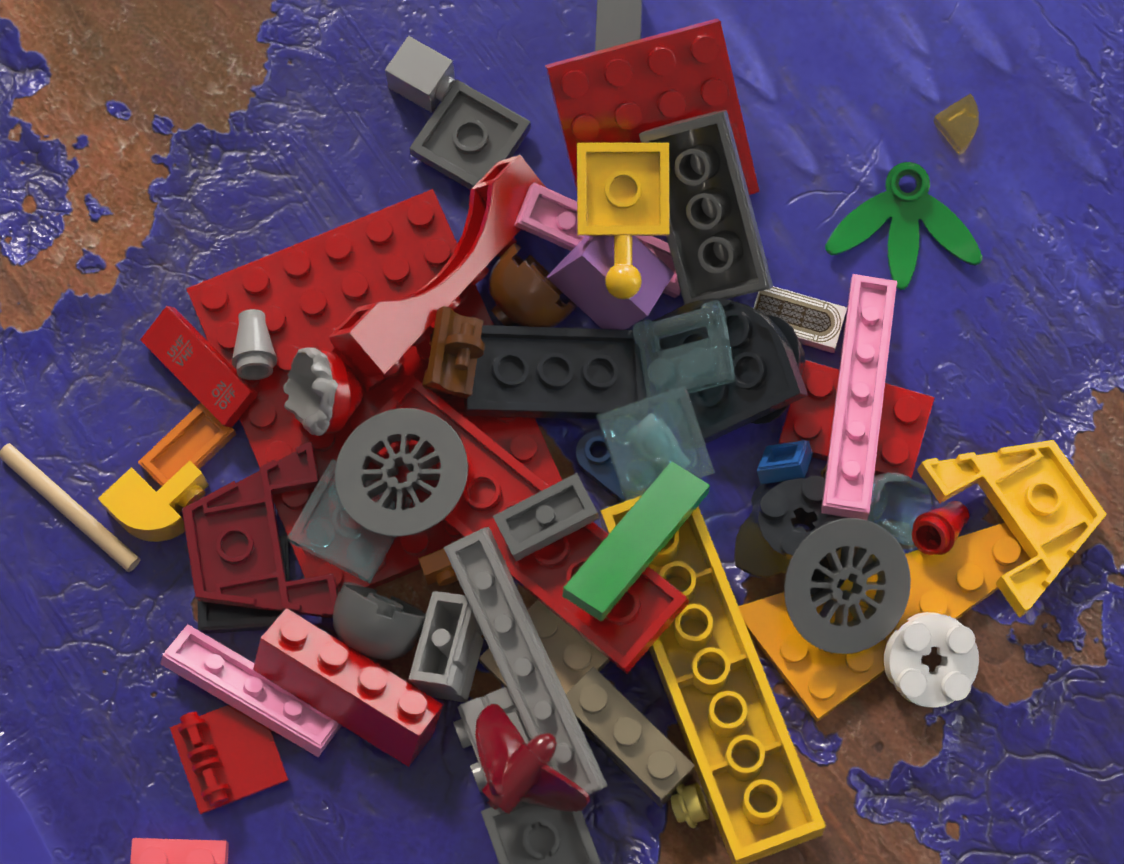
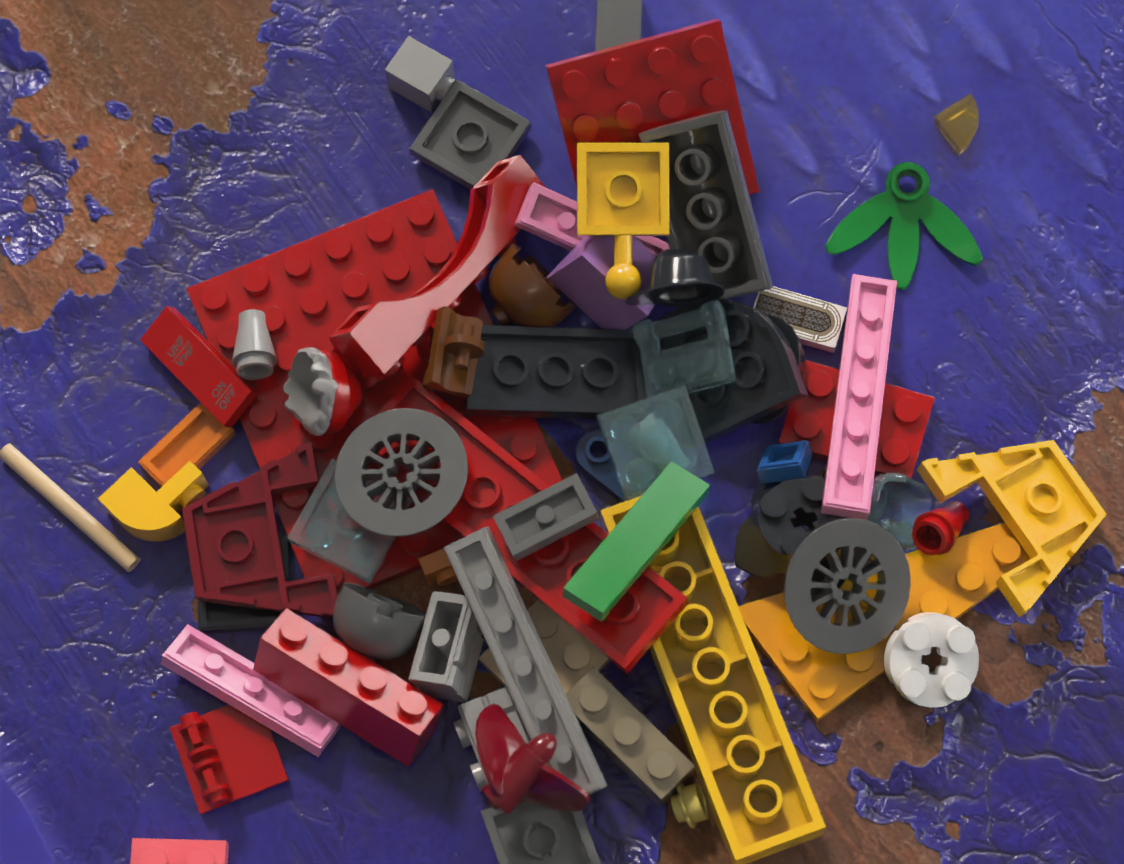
none -> black piece [625,249,725,307]

